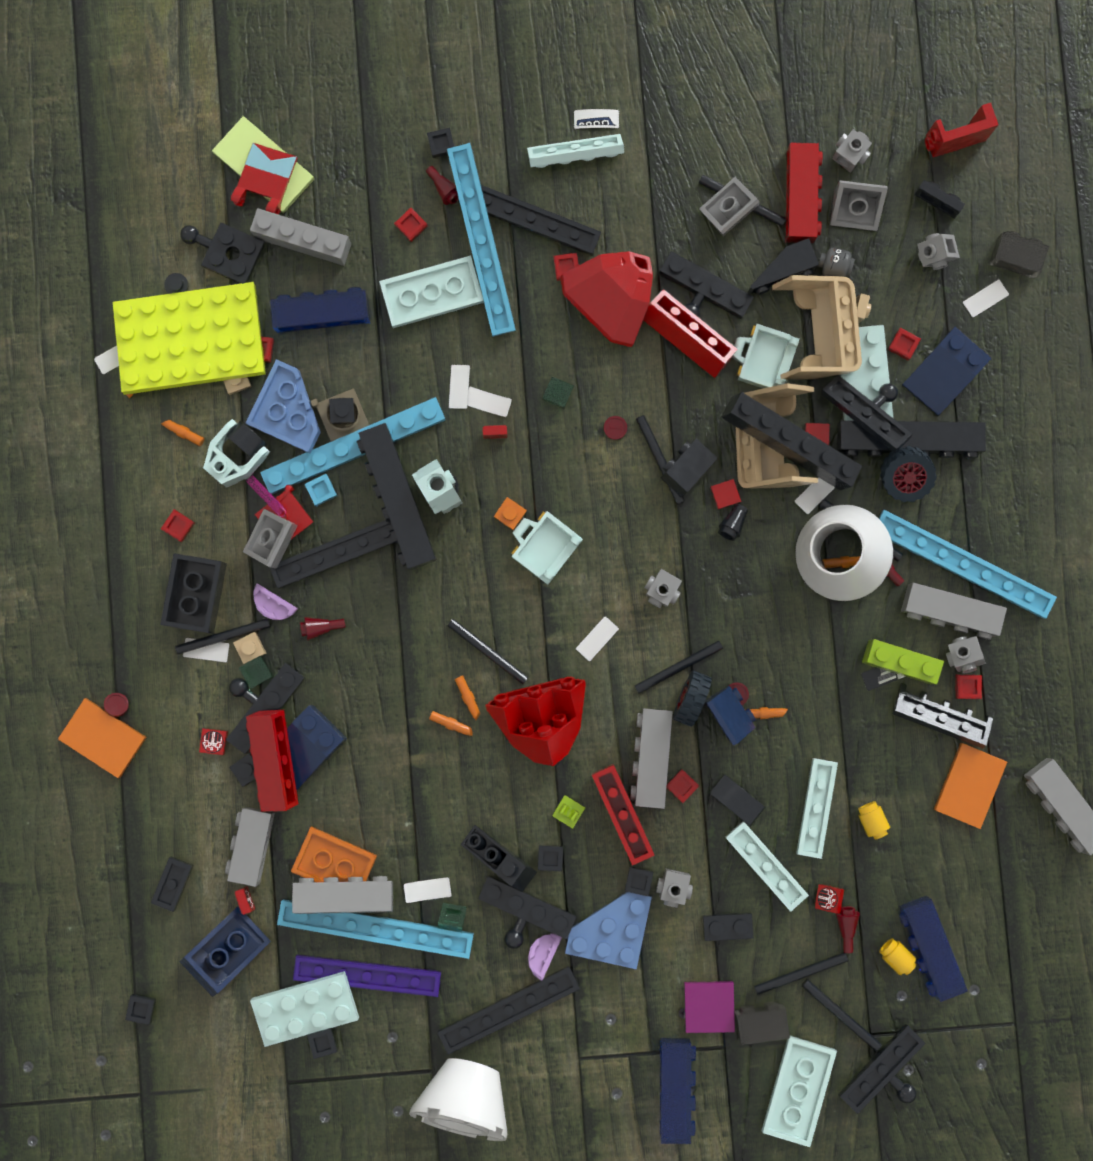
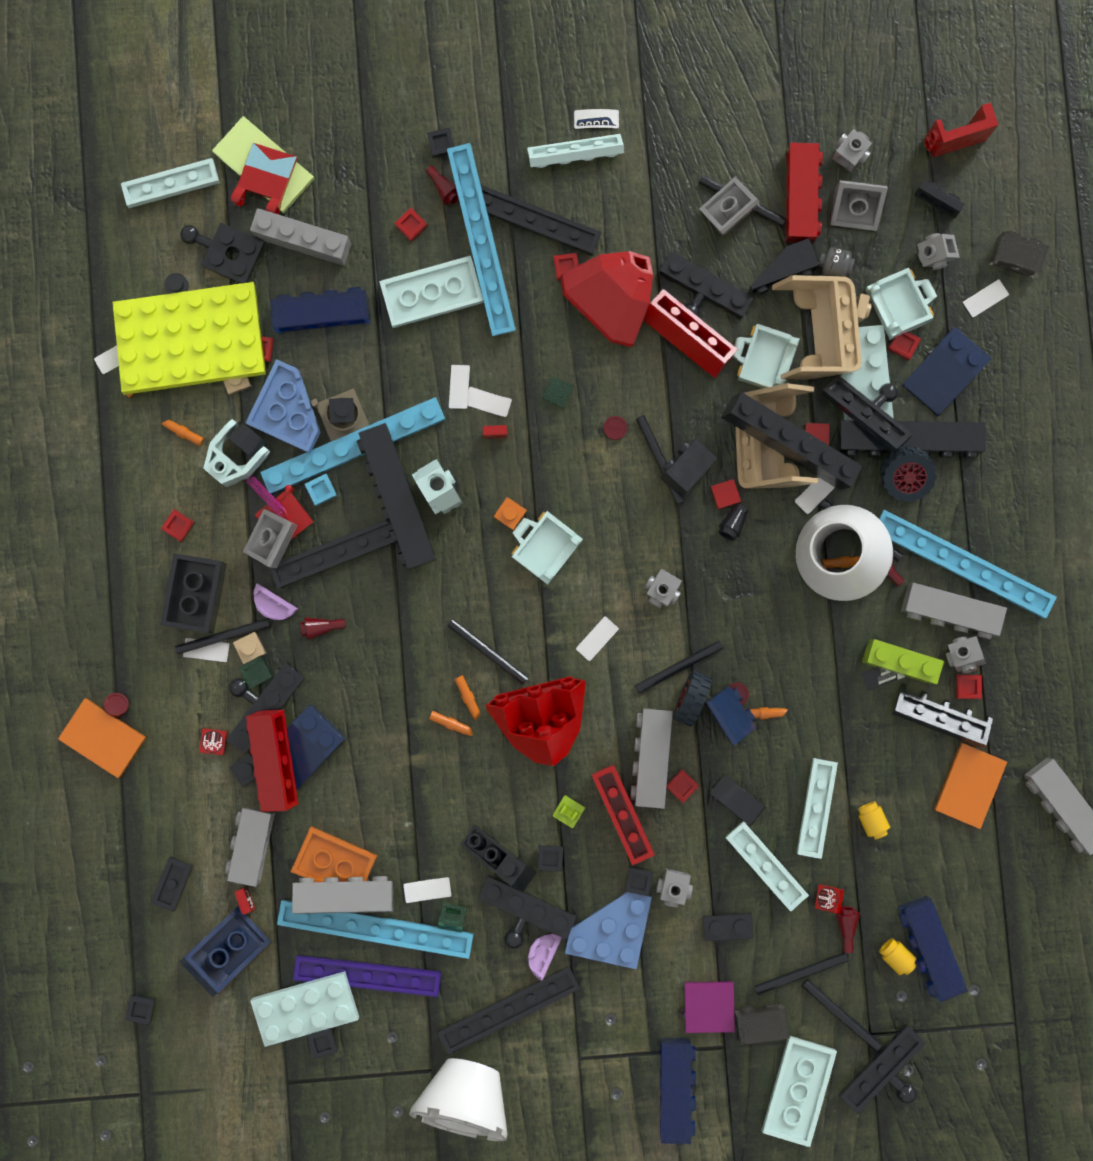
none -> light aqua plate [121,158,220,208]
none -> light aqua piece [865,268,937,340]

